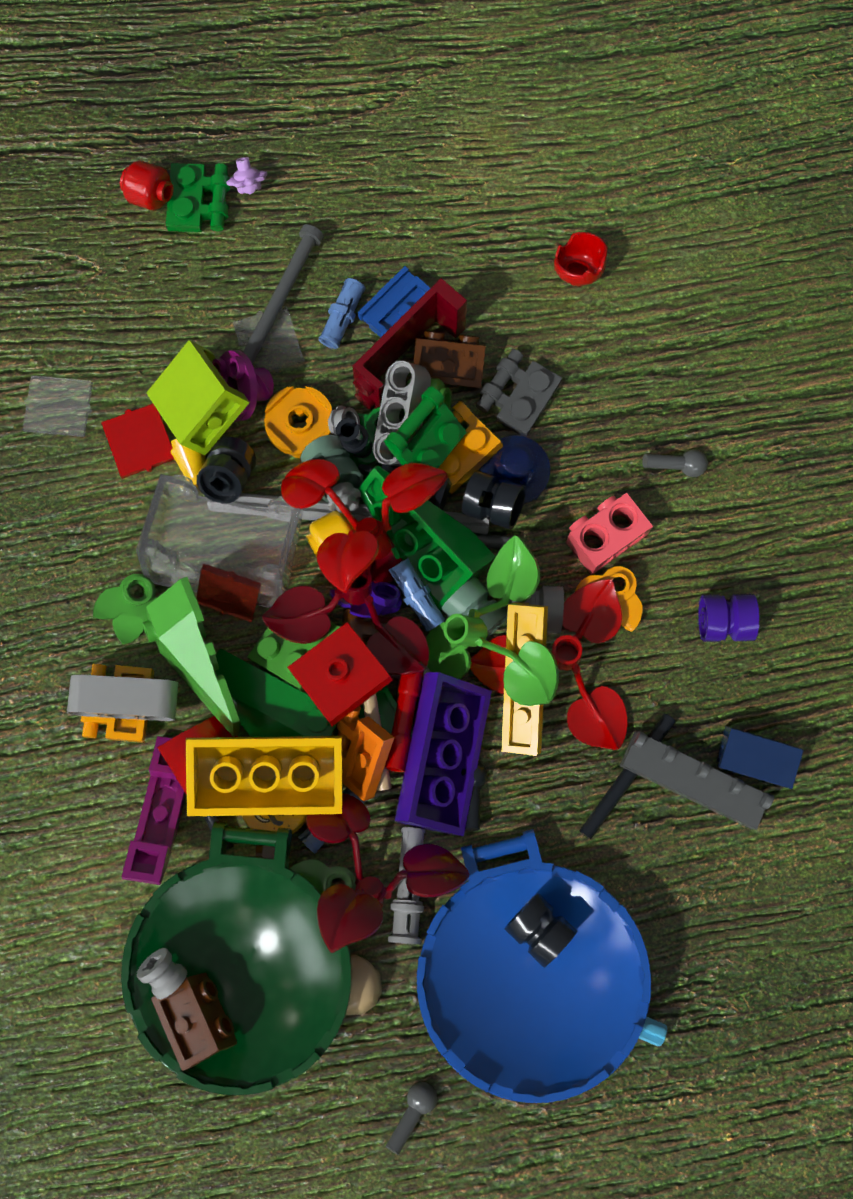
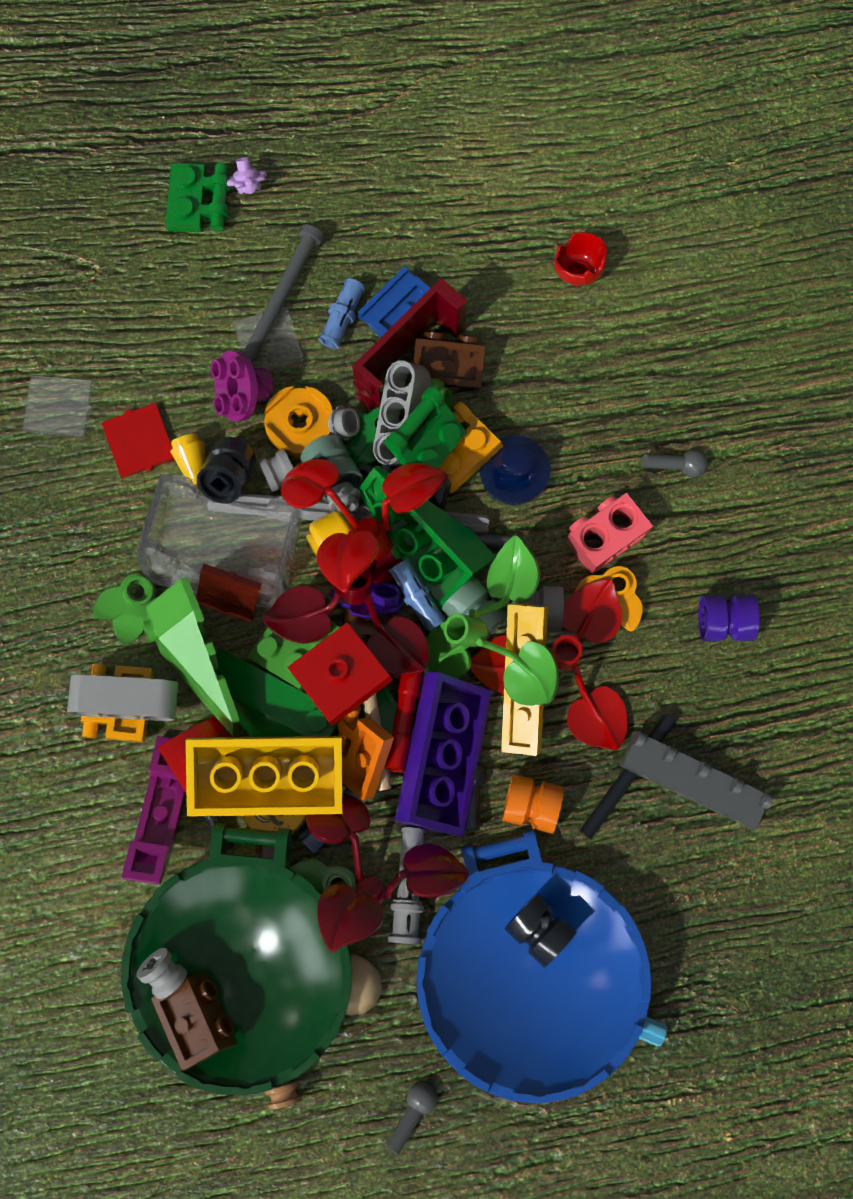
red head [120,160,173,211] -> none
lime panel [146,340,250,455] -> none
black pin [336,418,373,458] -> none
black wheel [462,470,526,530] -> none
dark grey plate [476,349,562,439] -> none
dark blue hinge [716,726,804,789] -> none
none -> light grey wheel [257,449,293,492]
none -> medium nougat bush [265,1080,303,1110]
none -> orange wheel [502,774,564,834]

